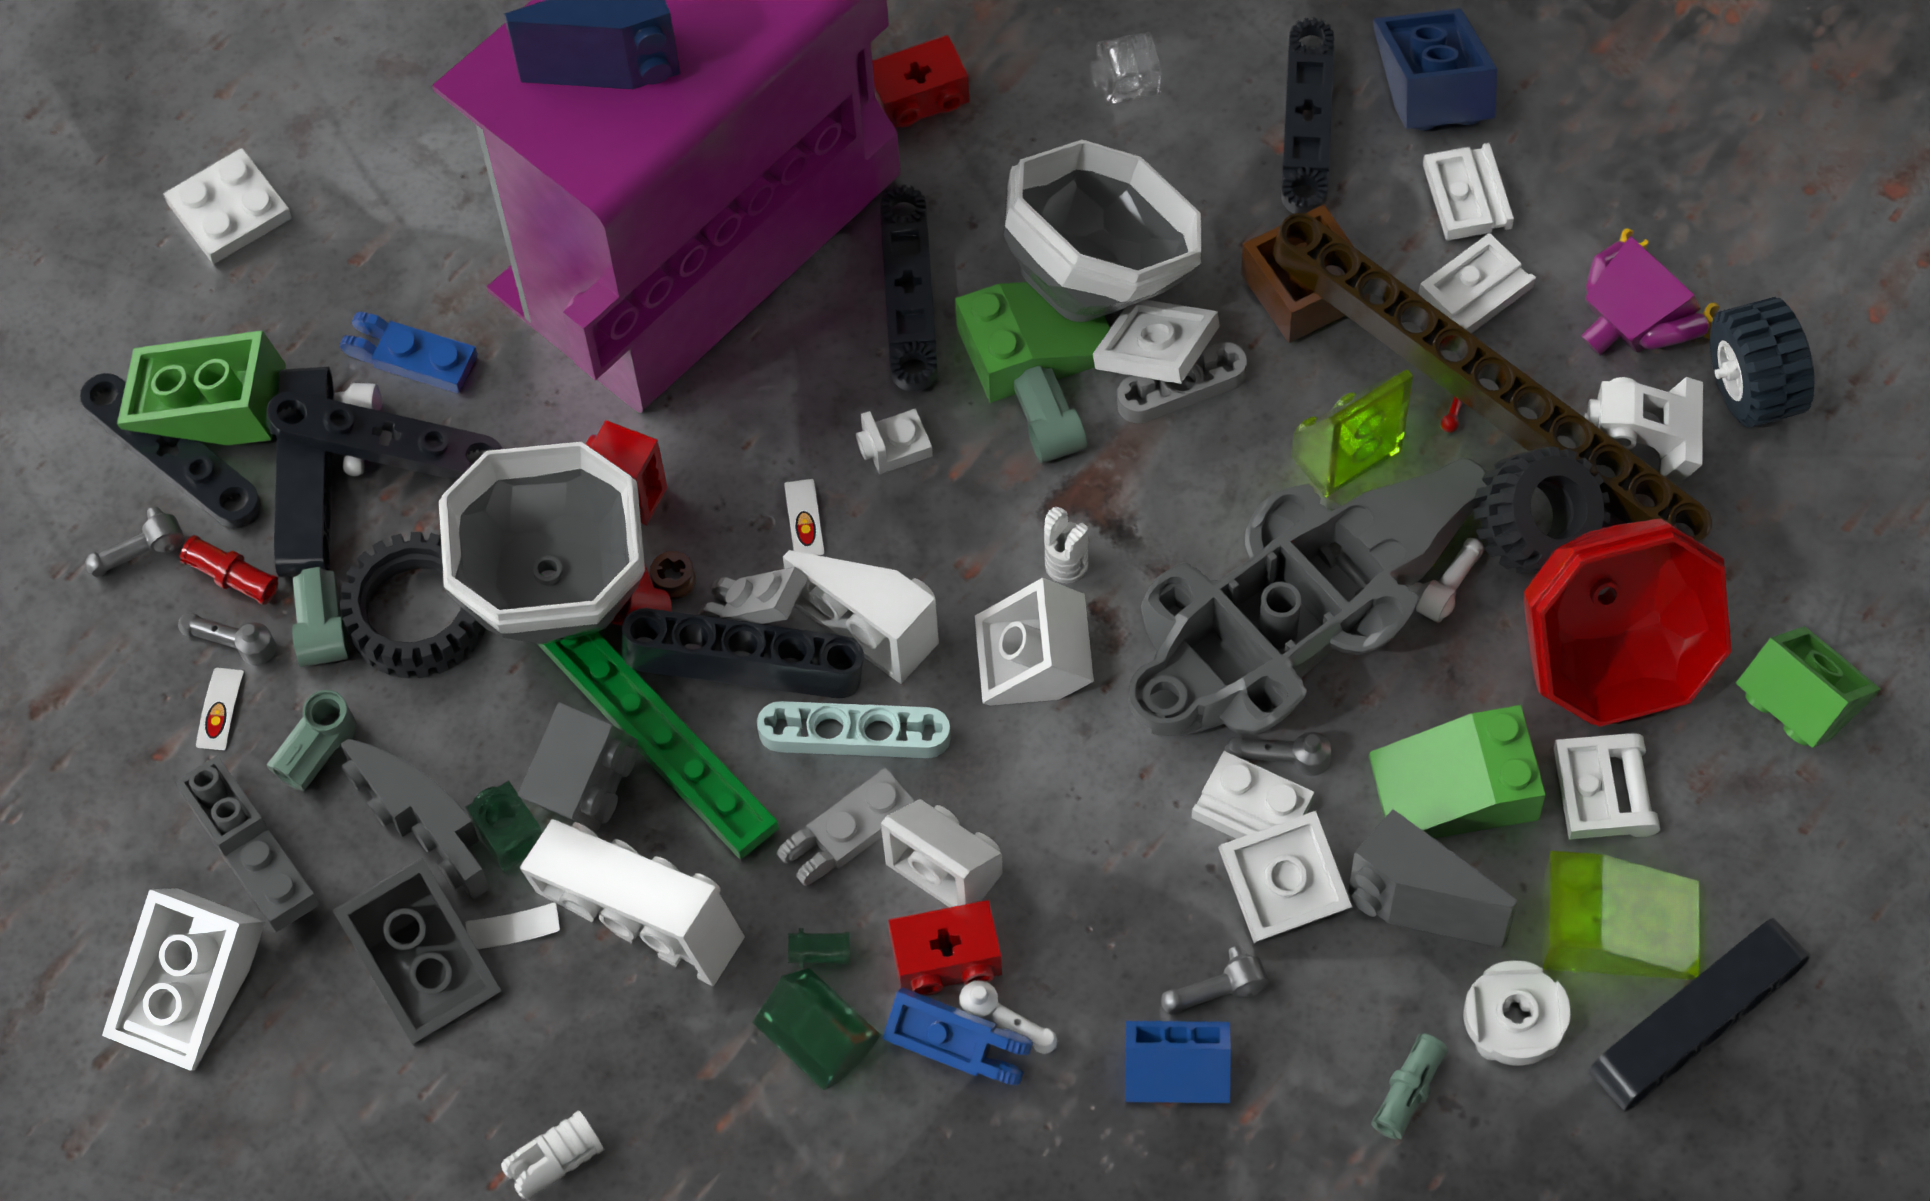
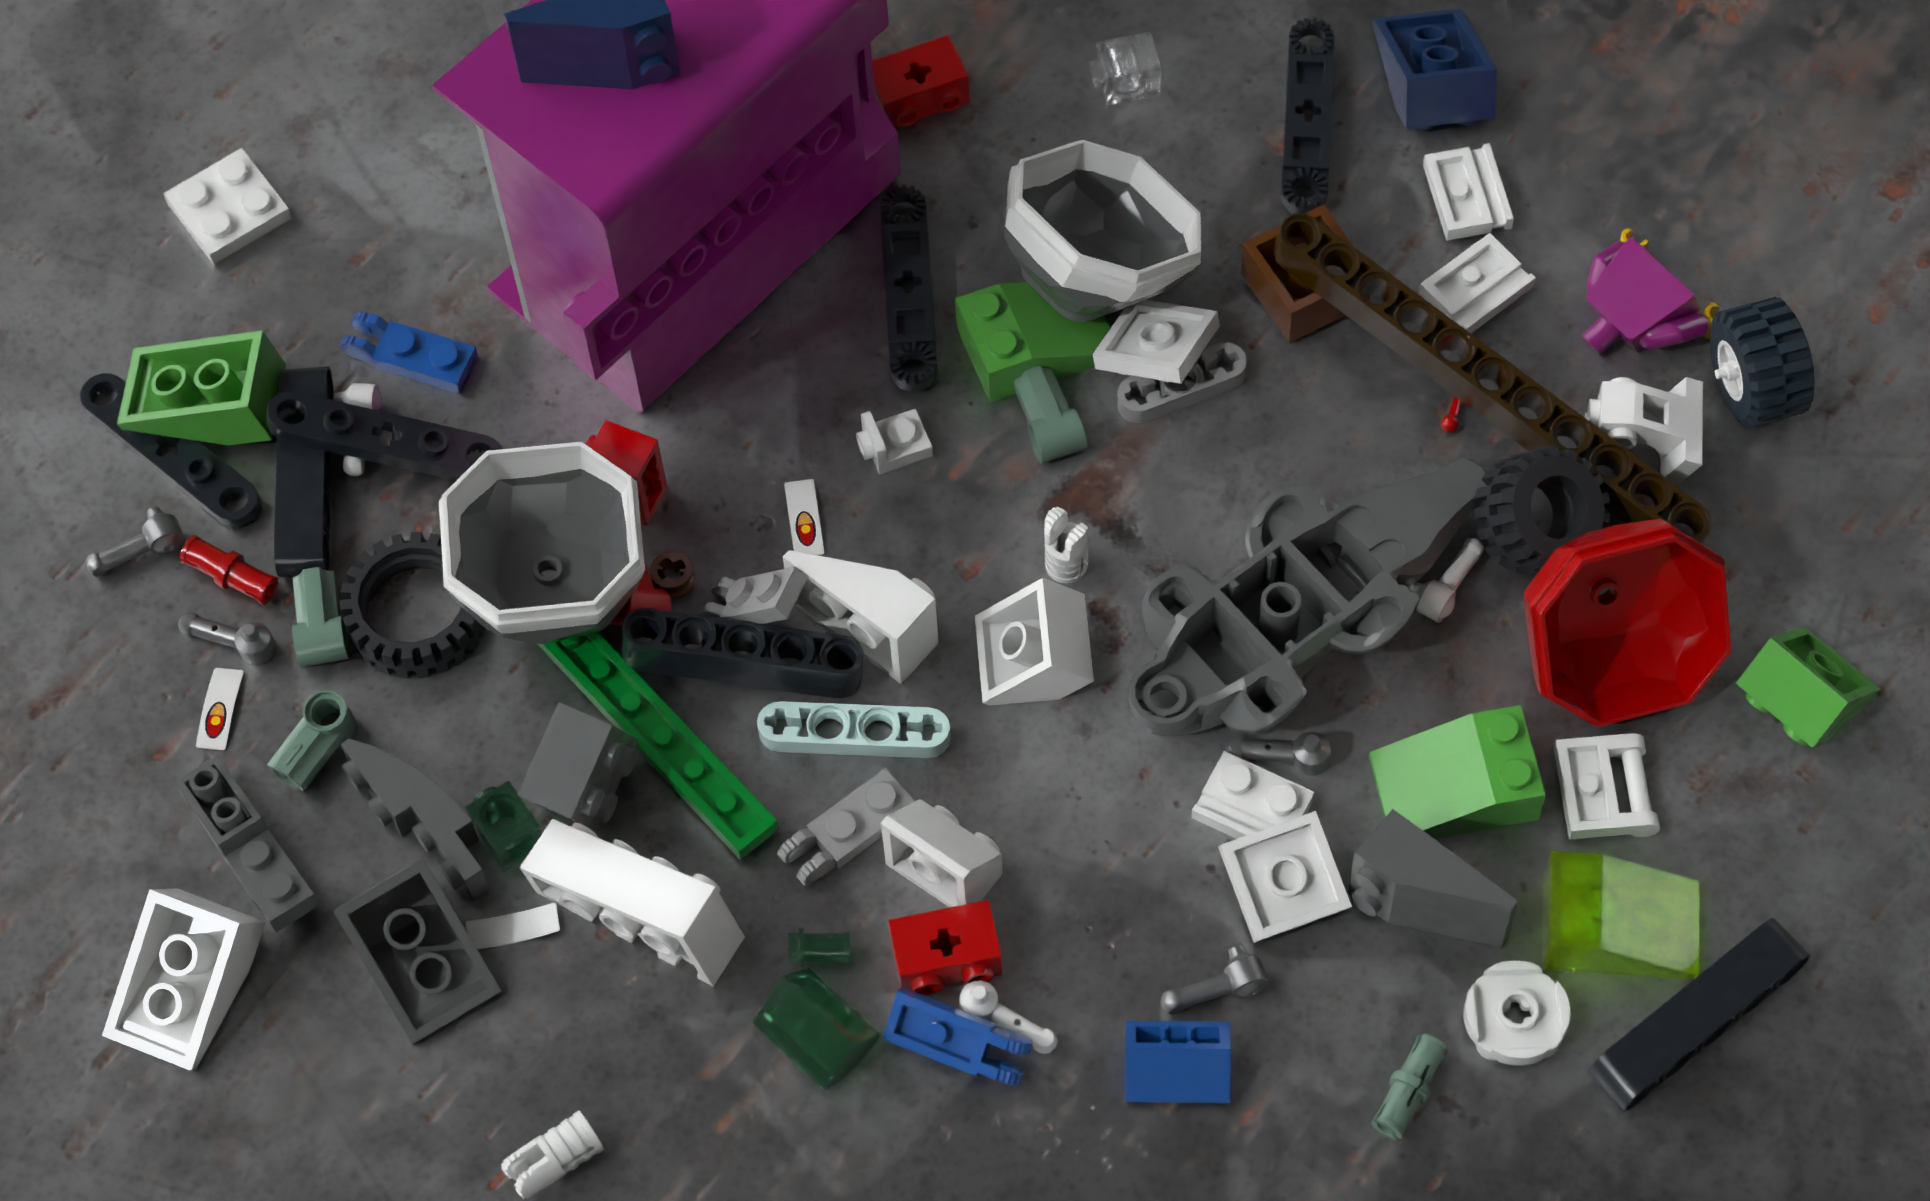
clear neon green slope [1291,369,1413,498] -> none

